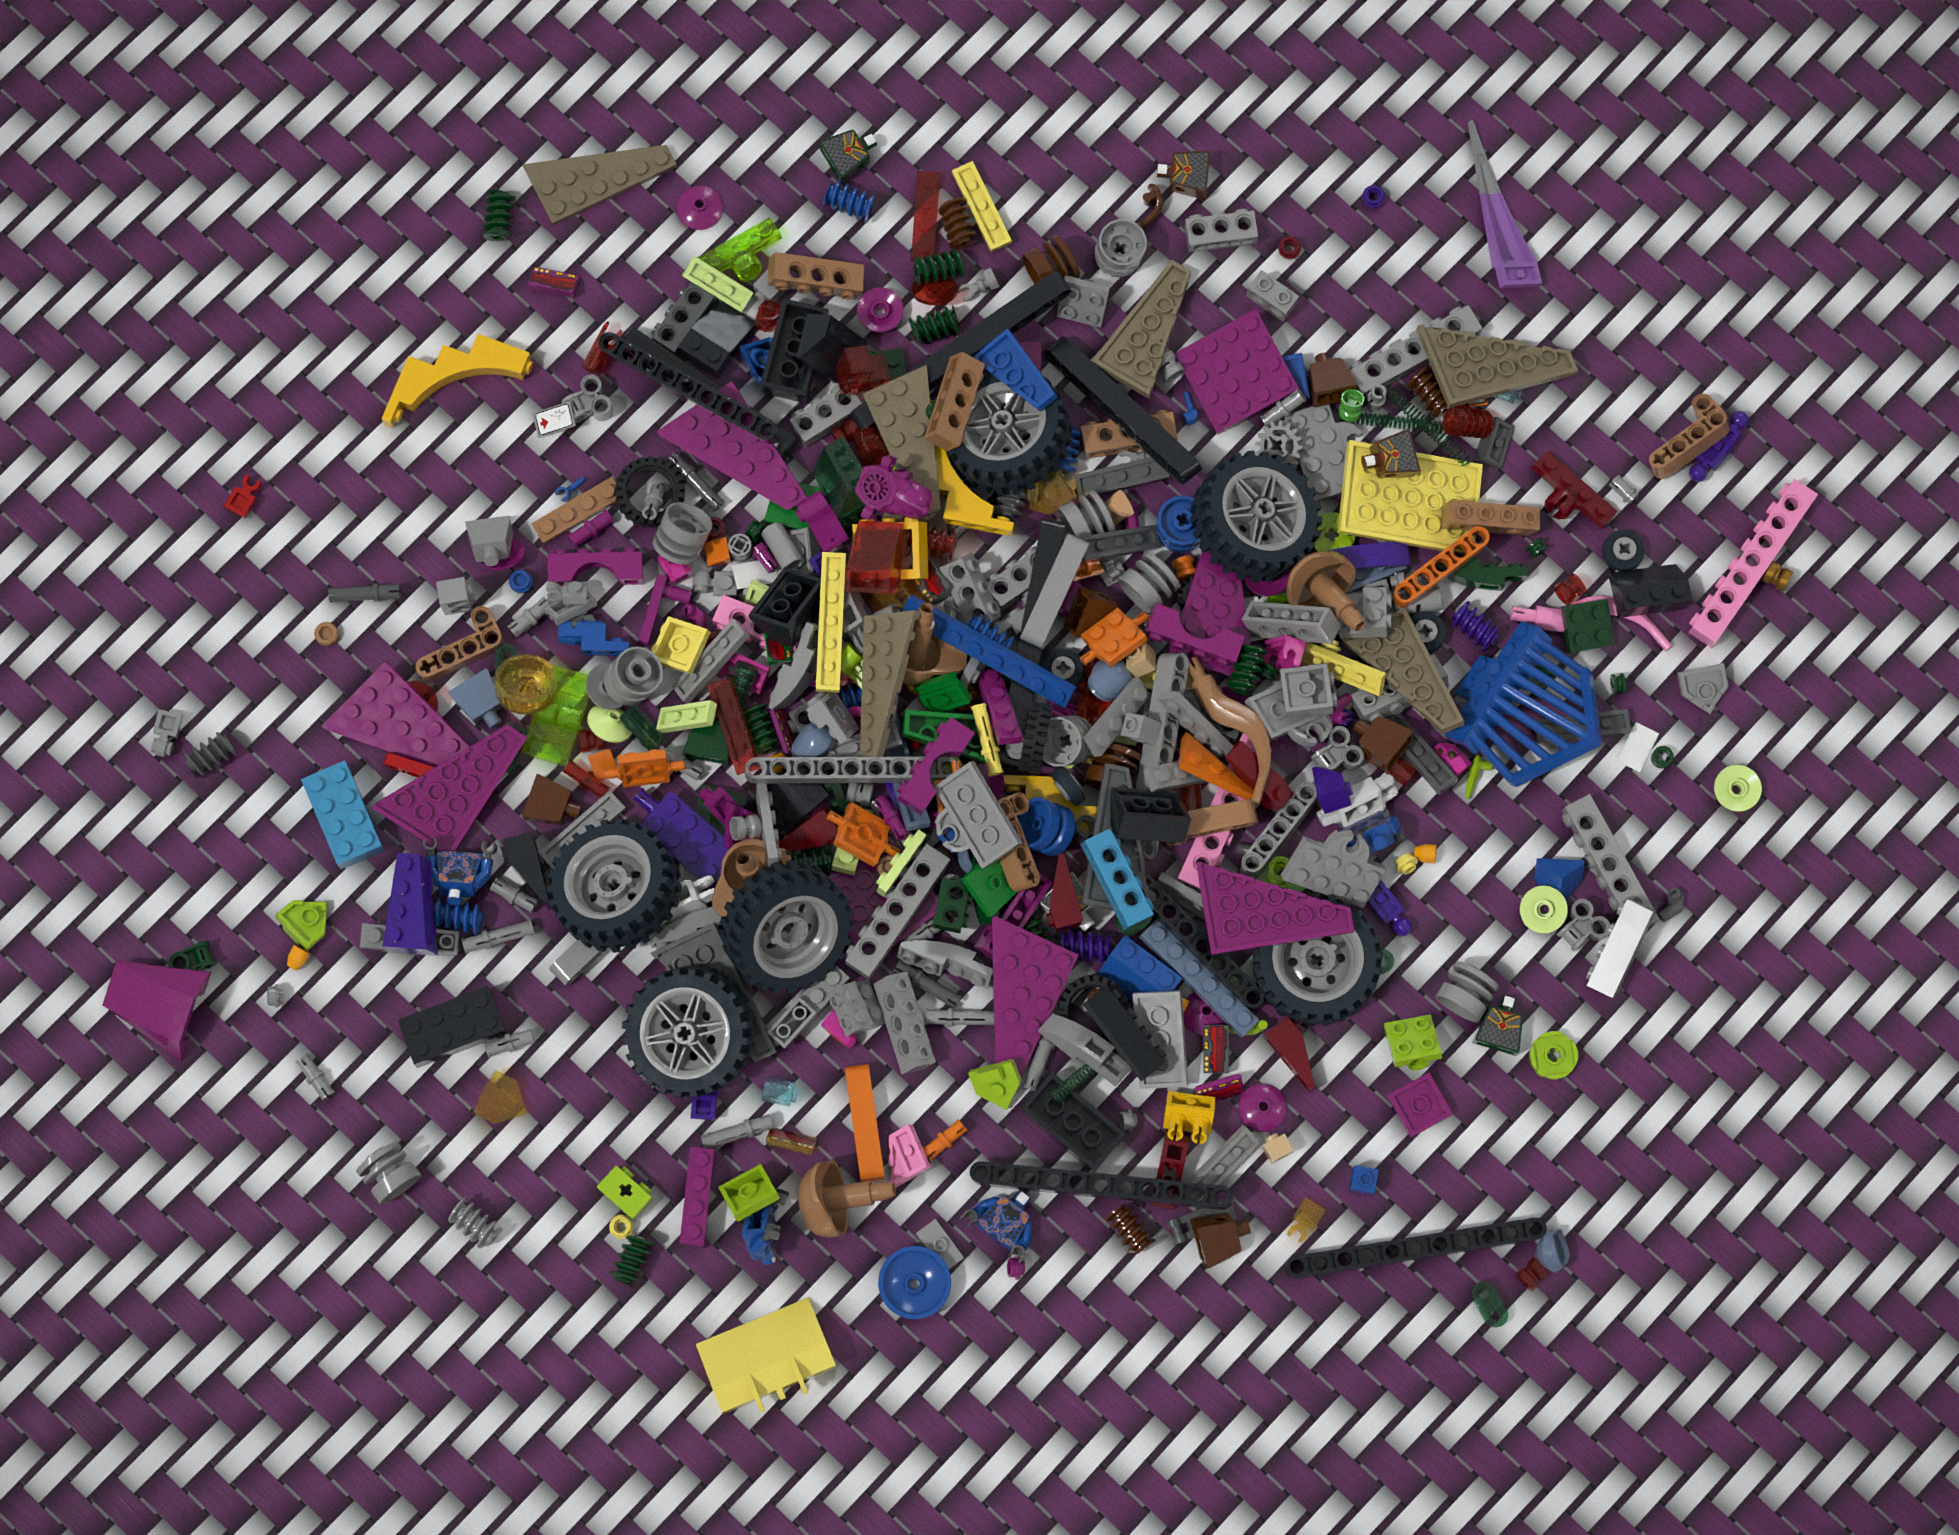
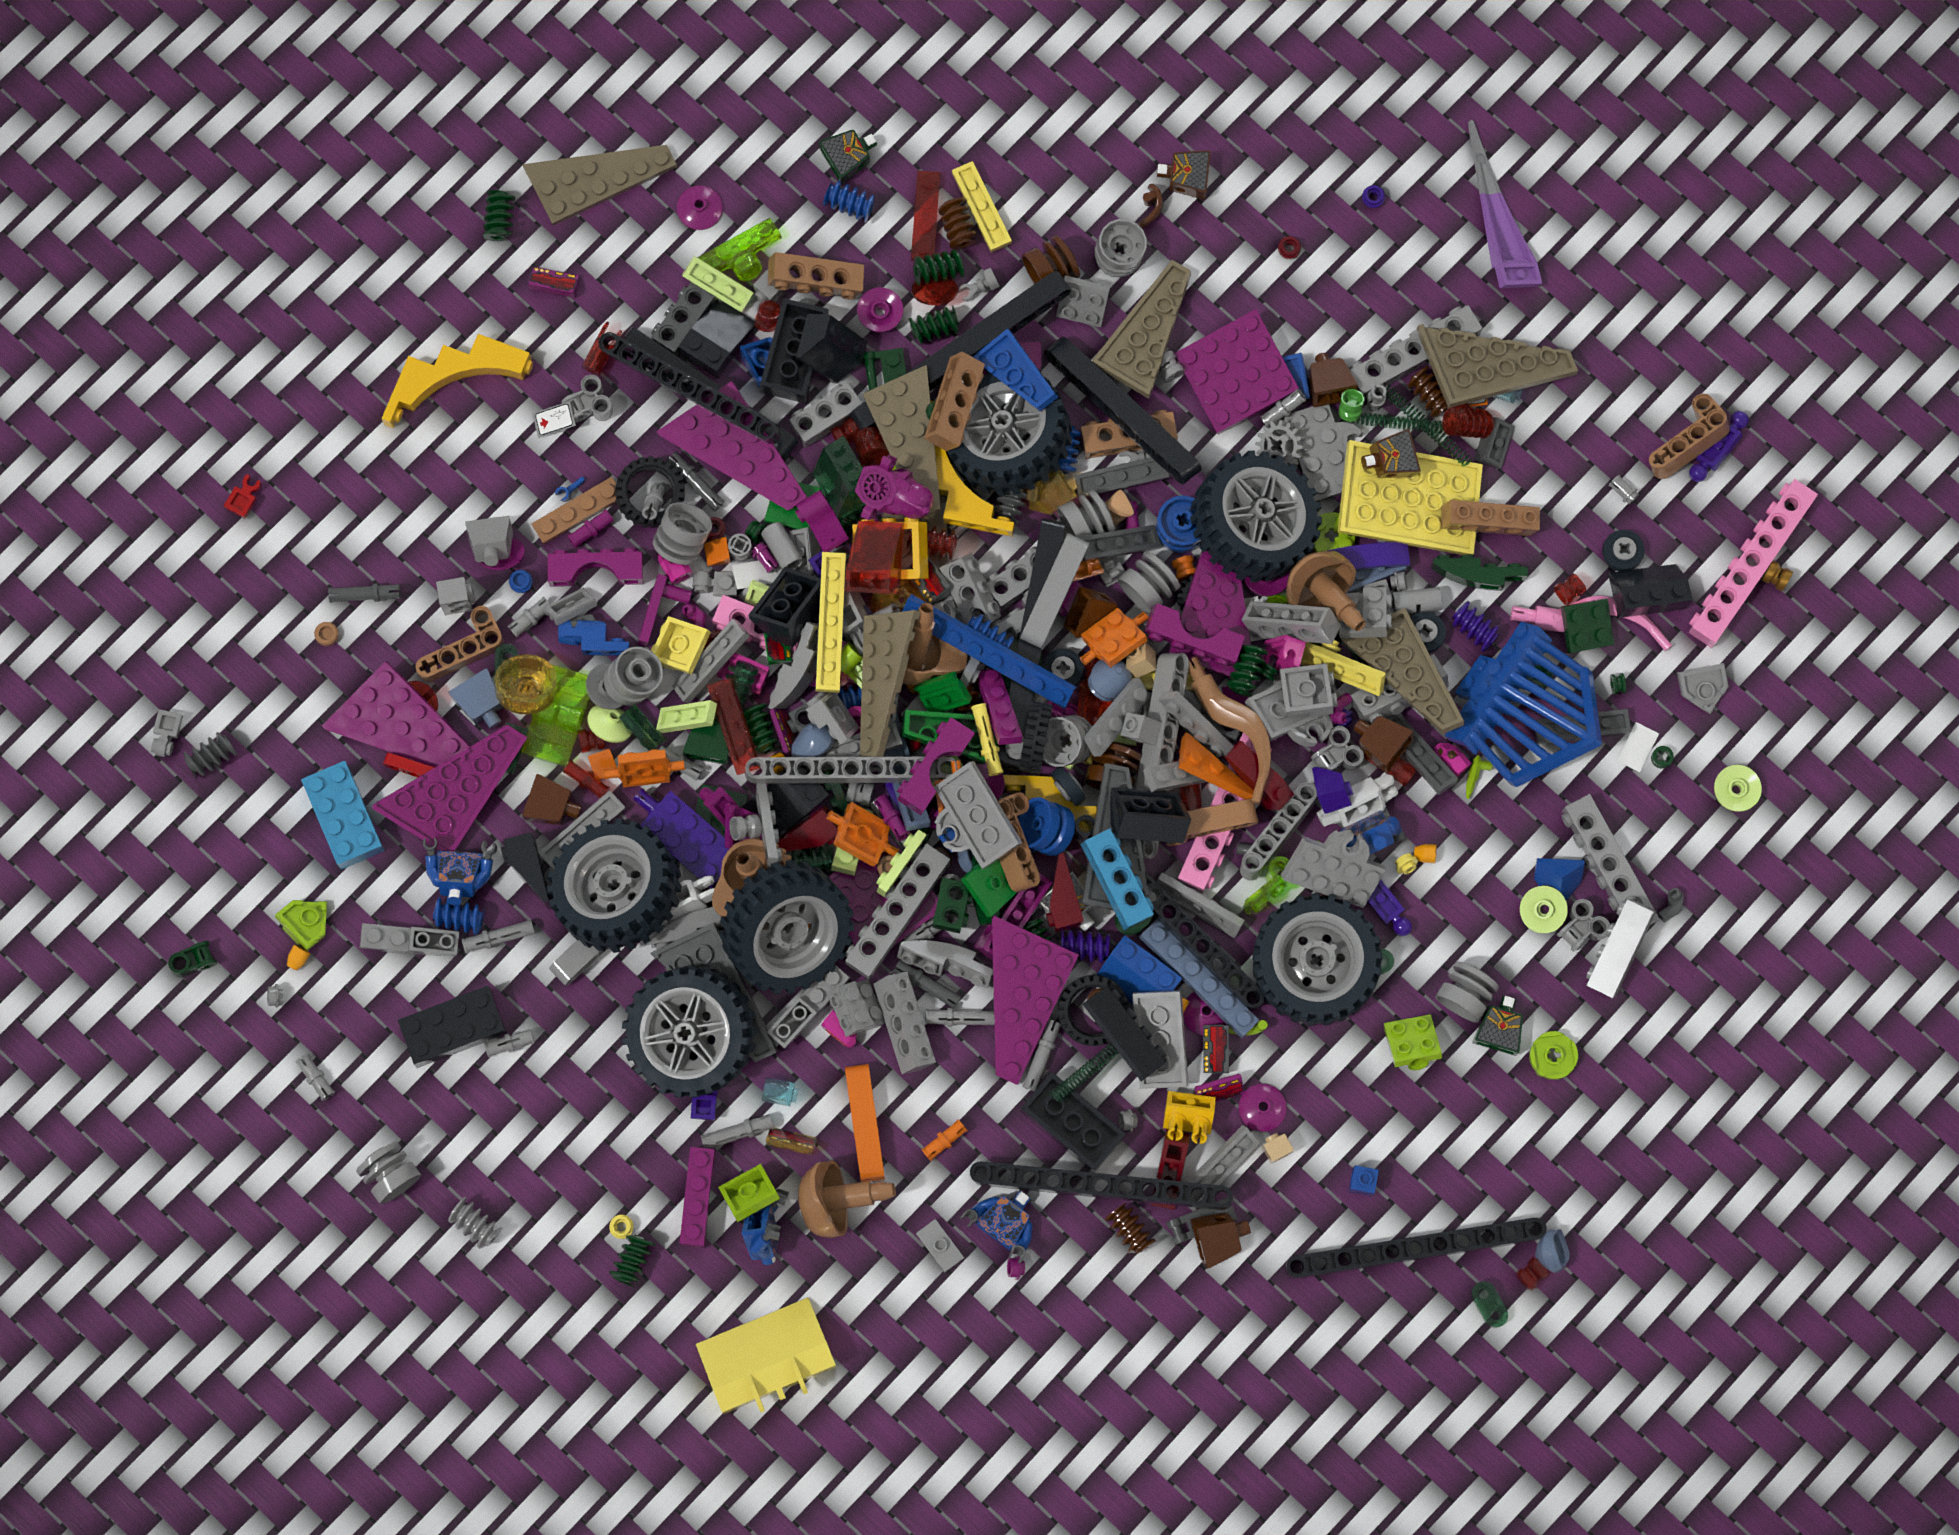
magenta wedge [102,960,211,1061] -> none
dark purple wedge [382,853,438,956] -> none
clear yellow plate [472,1070,527,1124] -> none
light grey pin [490,877,539,914] -> none
light grey plate [546,581,588,605] -> none
lime brick [597,1166,654,1221] -> none
clear red brick [835,346,891,395] -> none
blue dish [878,1246,951,1320] -> none
bright pink wing [888,1124,931,1188] -> none
lime plate [968,1059,1022,1110] -> none
light grey slope [1038,1014,1131,1087] -> none
blue hand [1182,392,1198,426] -> none
light grey brick [1184,209,1258,252] -> none
magenta wing [1196,862,1354,955] -> none
light grey brick [1246,270,1299,322] -> none
dark red slope [1263,1016,1315,1093] -> none
clear yellow plate [1287,1197,1326,1243] -> none
magenta plate [1387,1073,1453,1138] -> none
orange beam [1392,526,1490,608] -> none
dark green bush [1525,537,1548,559] -> none
dark red plate [1531,450,1618,529] -> none

